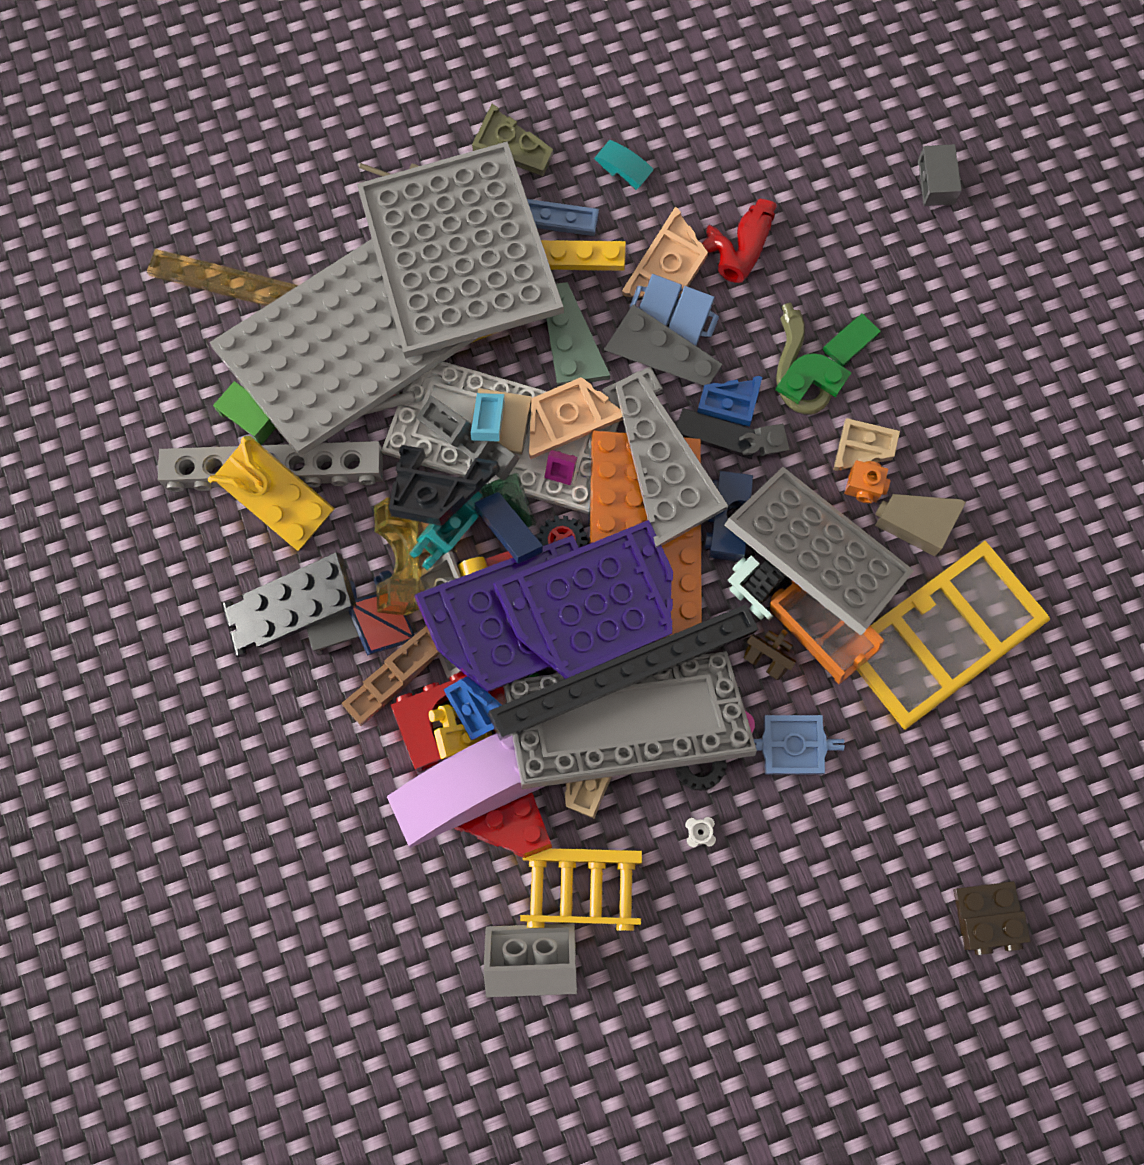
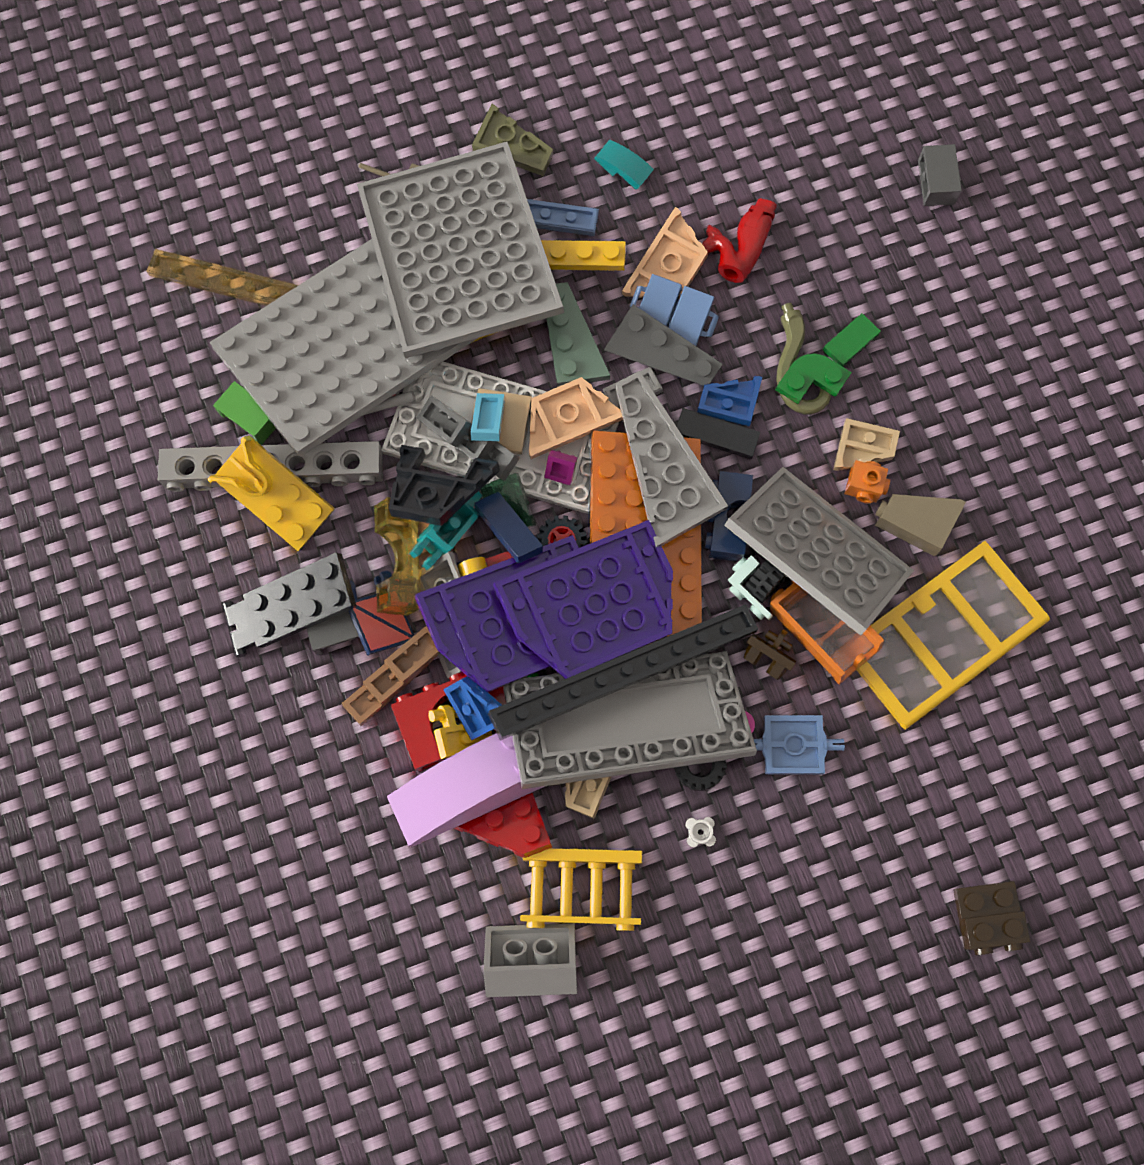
dark grey plate [739,423,789,456] -> none

